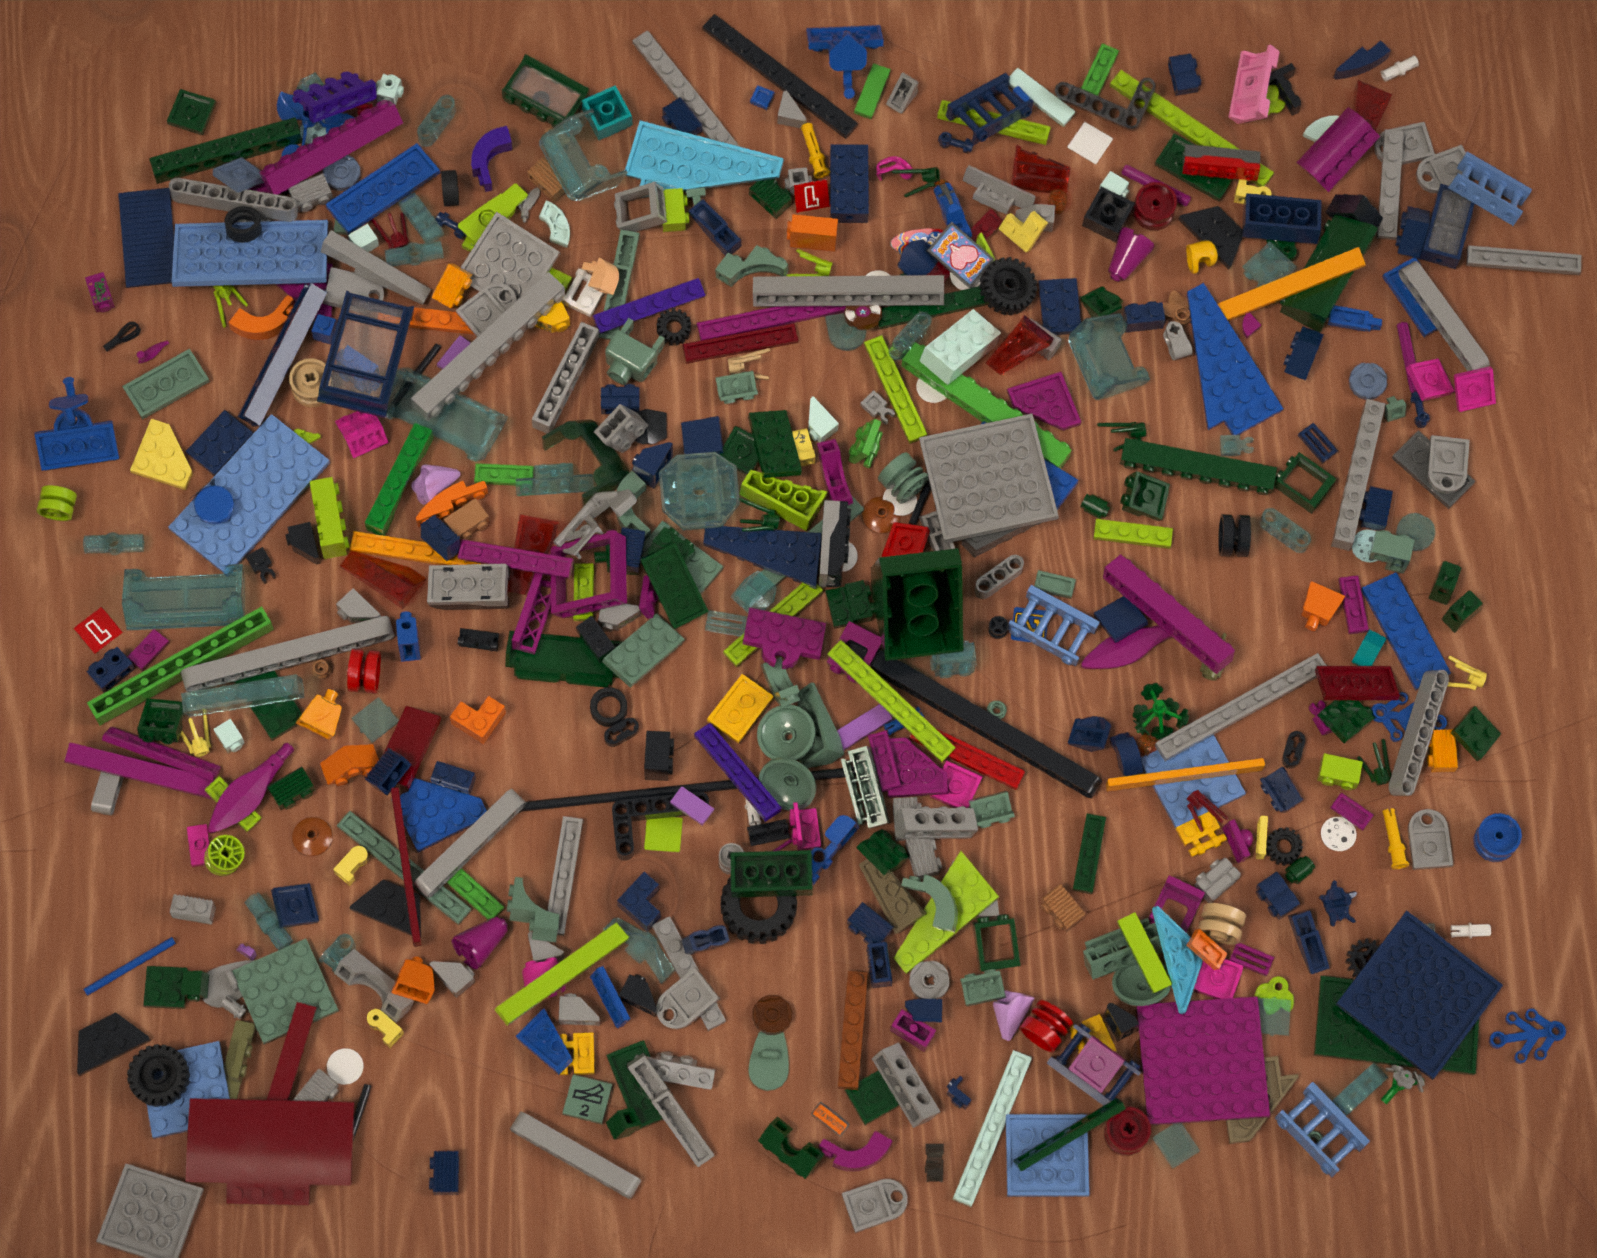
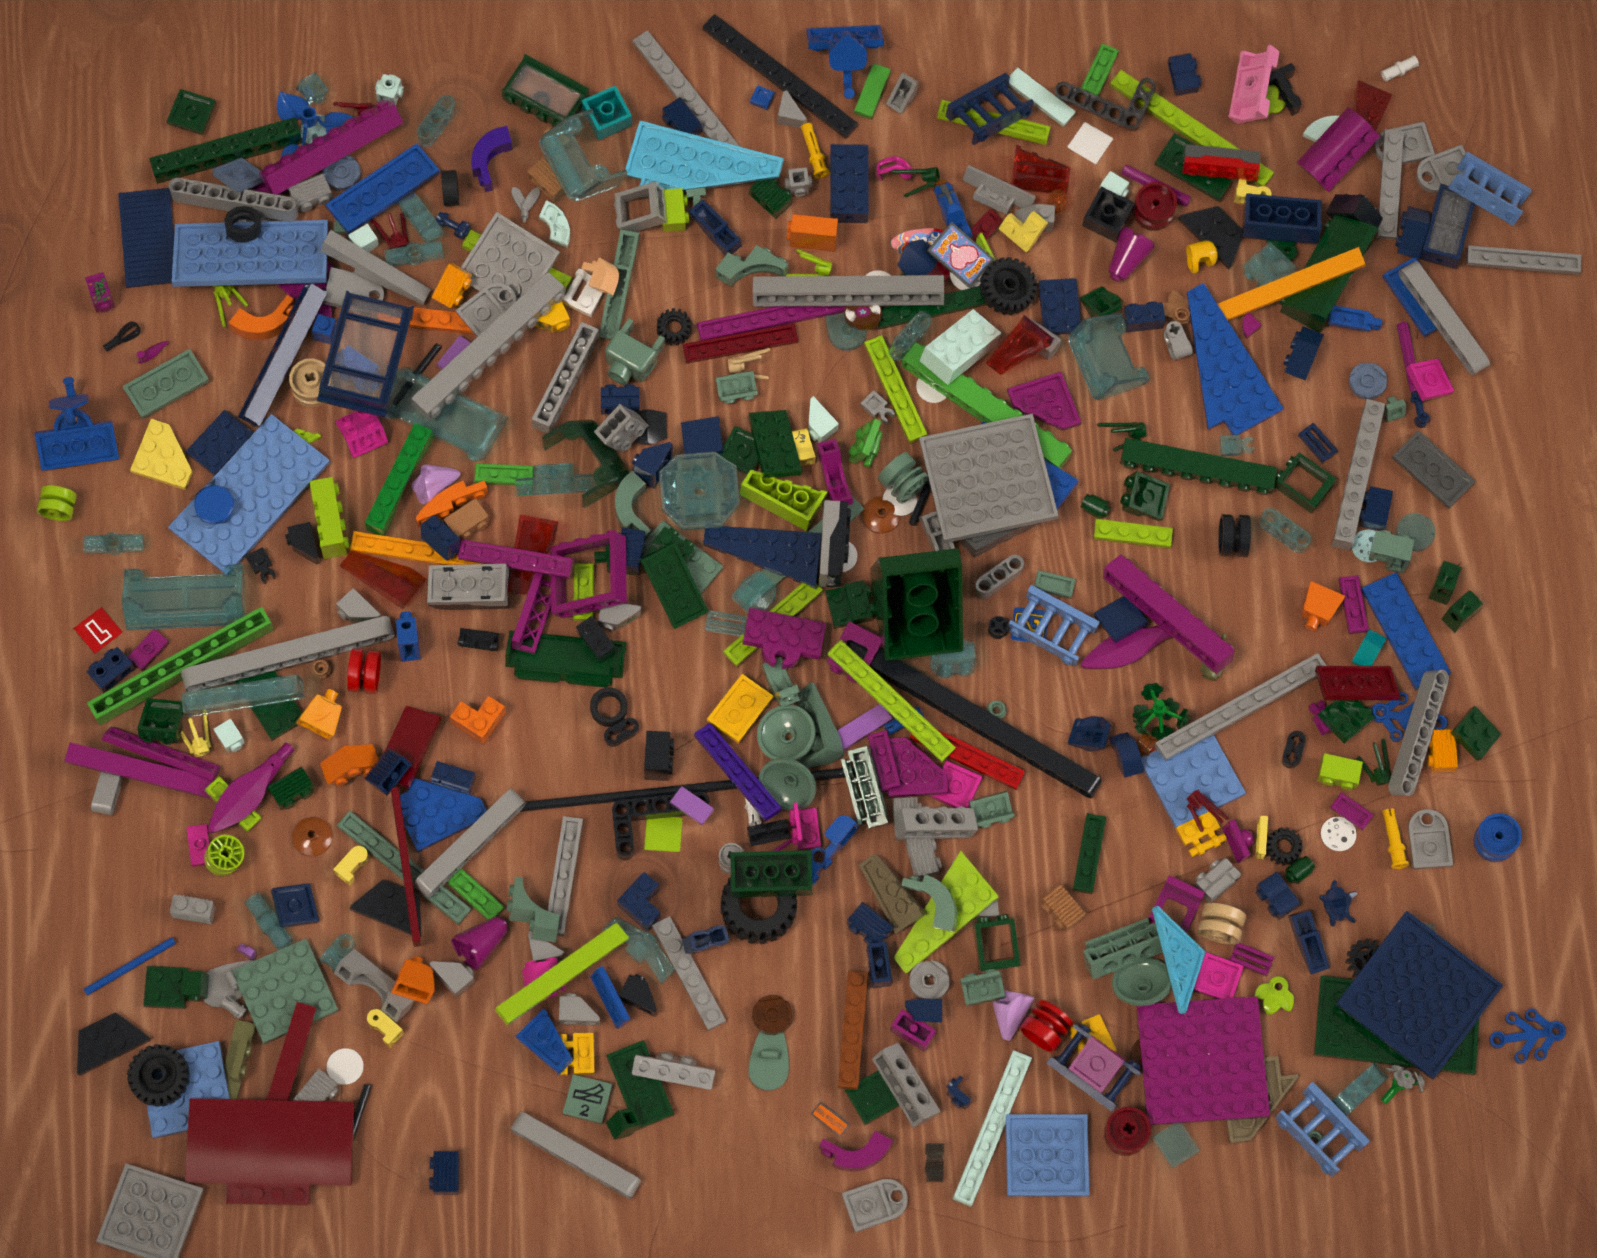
dark purple fence [292,72,377,123] -> none
clear light blue piece [352,697,399,743] -> none
lime piece [458,184,528,244] -> none
light grey piece [553,489,637,559] -> none
dark purple plate [592,278,706,334] -> none
sand green plate [602,614,685,688] -> none
light grey slope [627,1053,715,1167] -> none
magenta plate [639,575,658,619] -> none
light grey tile [656,967,720,1029] -> none
dark green plant [739,498,779,532] -> none
dark green arch [758,1116,825,1179] -> none
red sticker [794,179,830,213] -> none
dark green plate [856,829,910,875] -> none
red plate [882,522,930,557] -> none
dark blue bar [938,132,973,153] -> none
blue tile [1012,86,1030,103] -> none
dark green tile [1013,1098,1126,1171] -> none
black tile [1103,1003,1139,1042] -> none
light orange tile [1106,758,1265,791] -> none
lime tile [1117,912,1172,994] -> none
orange plate [1186,929,1227,970] -> none
clear light blue piece [1258,997,1291,1036] -> none
dark blue bracket [1260,767,1304,813] -> none
dark blue slope [1333,40,1391,80] -> none
light grey tile [1427,435,1470,494] -> none
light yellow plant [1447,656,1487,690] -> none
white axle [1450,923,1491,939] -> none
dark pink tile [1454,366,1496,412] -> none

